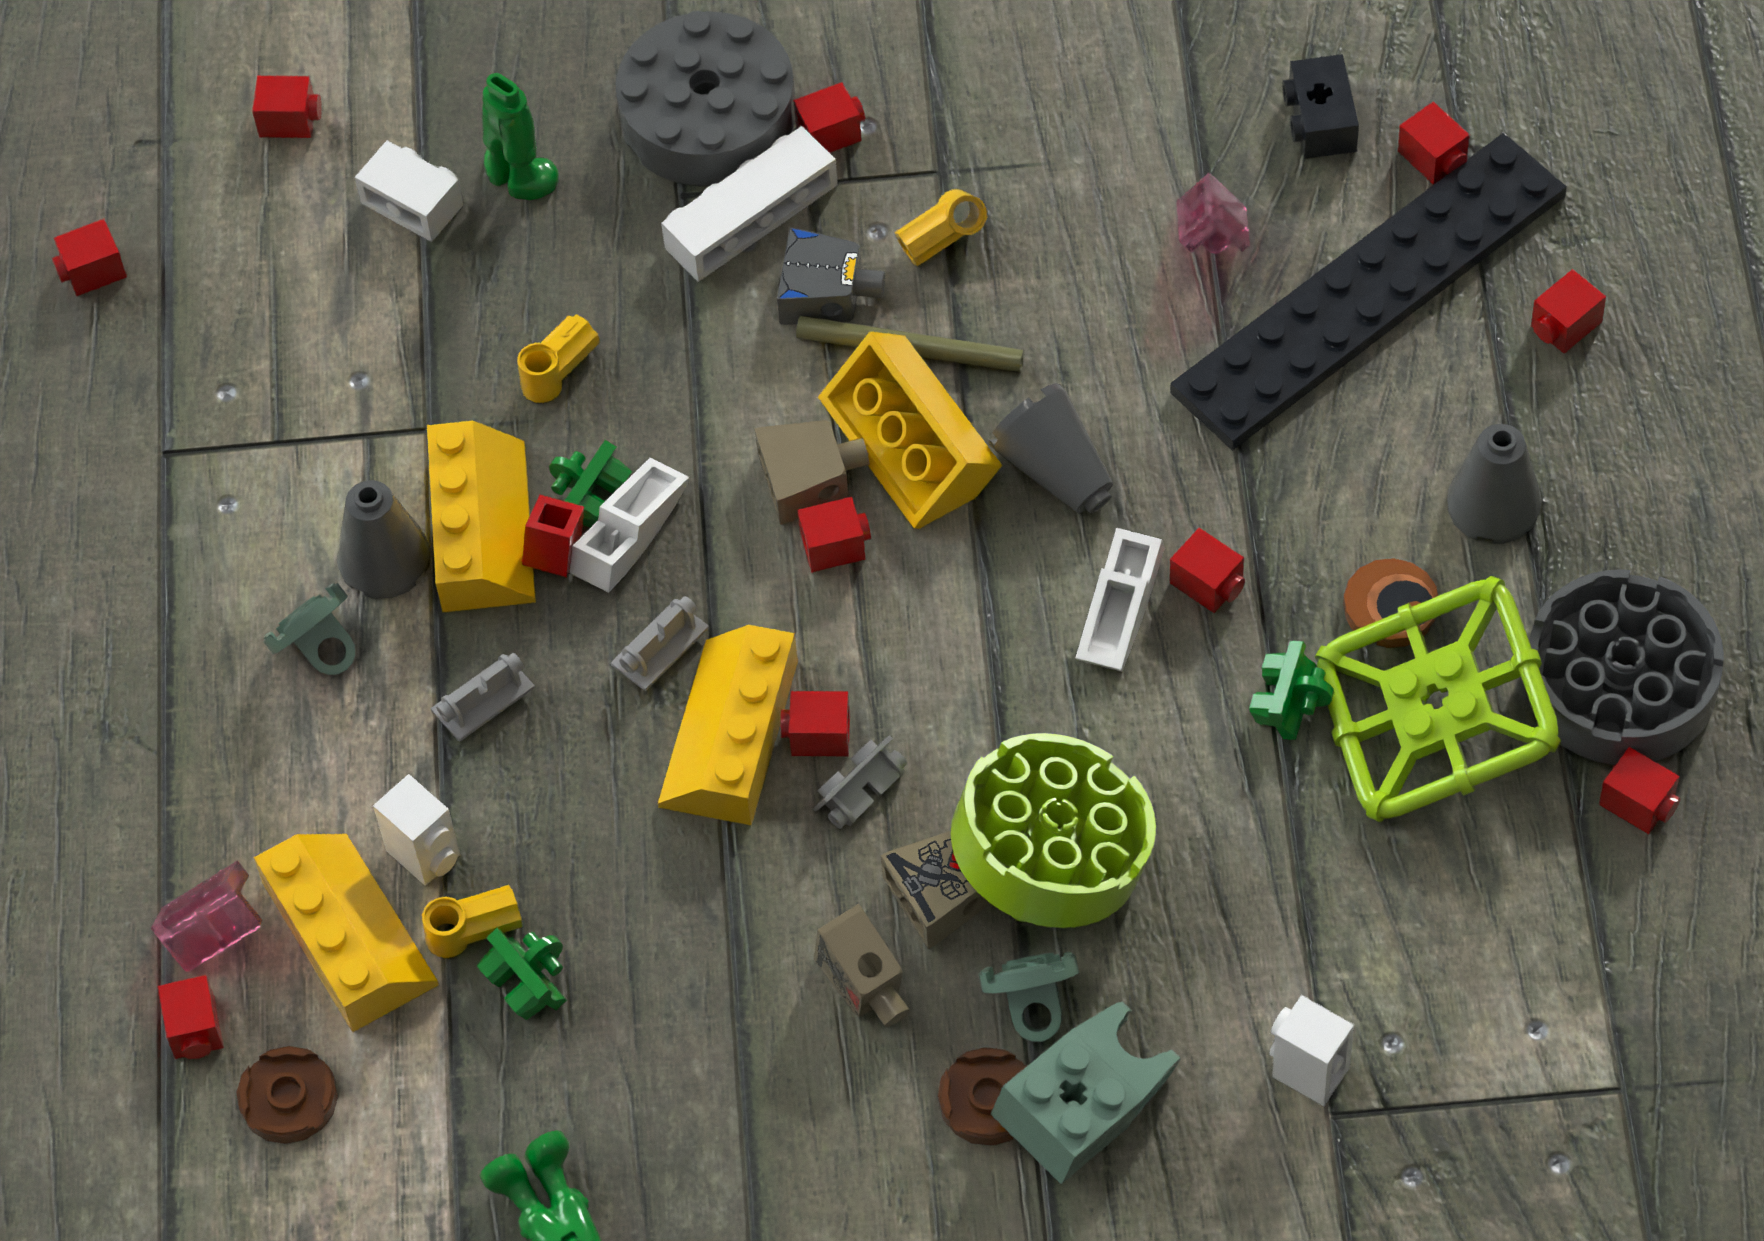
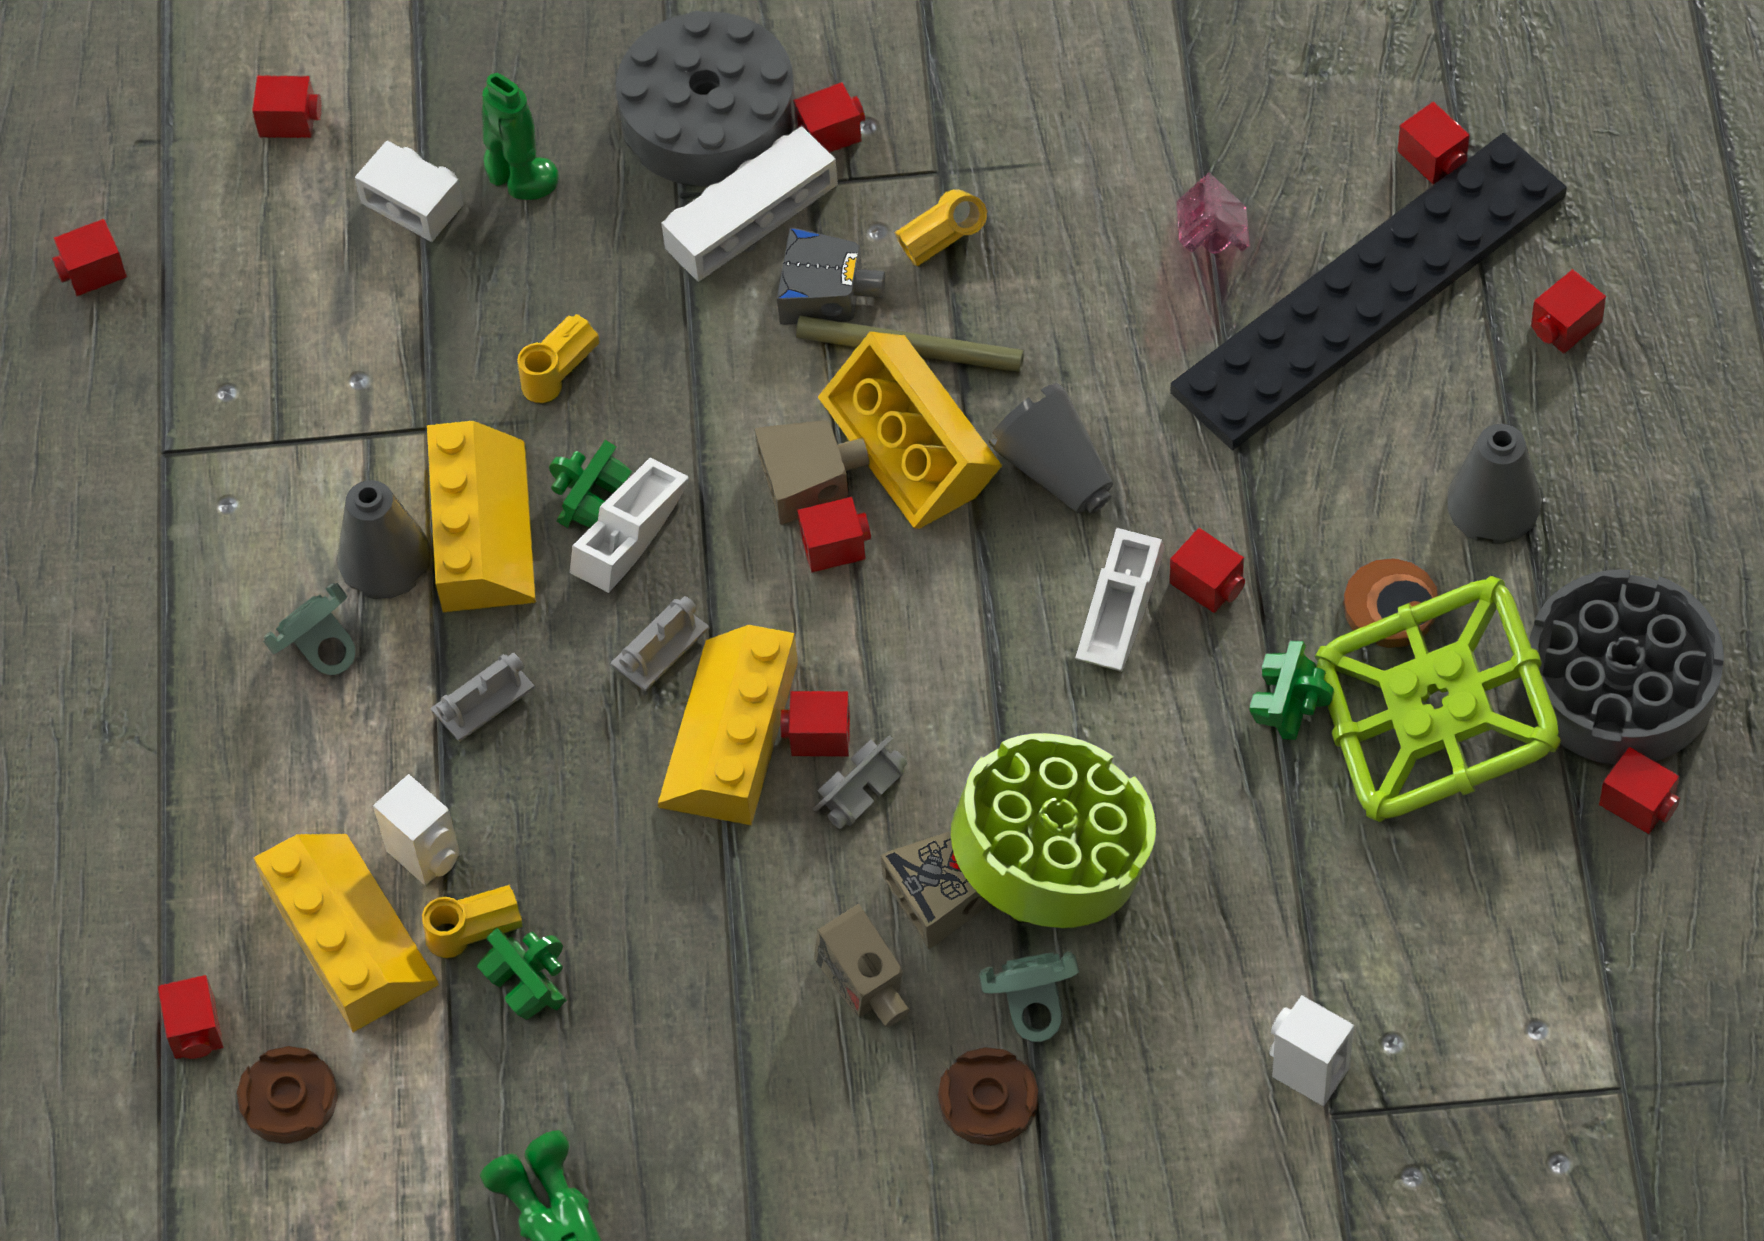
clear pink panel [150,860,262,972] -> none
red brick [522,495,584,577] -> none
sand green brick [990,1002,1181,1184] -> none
black brick [1282,54,1359,159] -> none

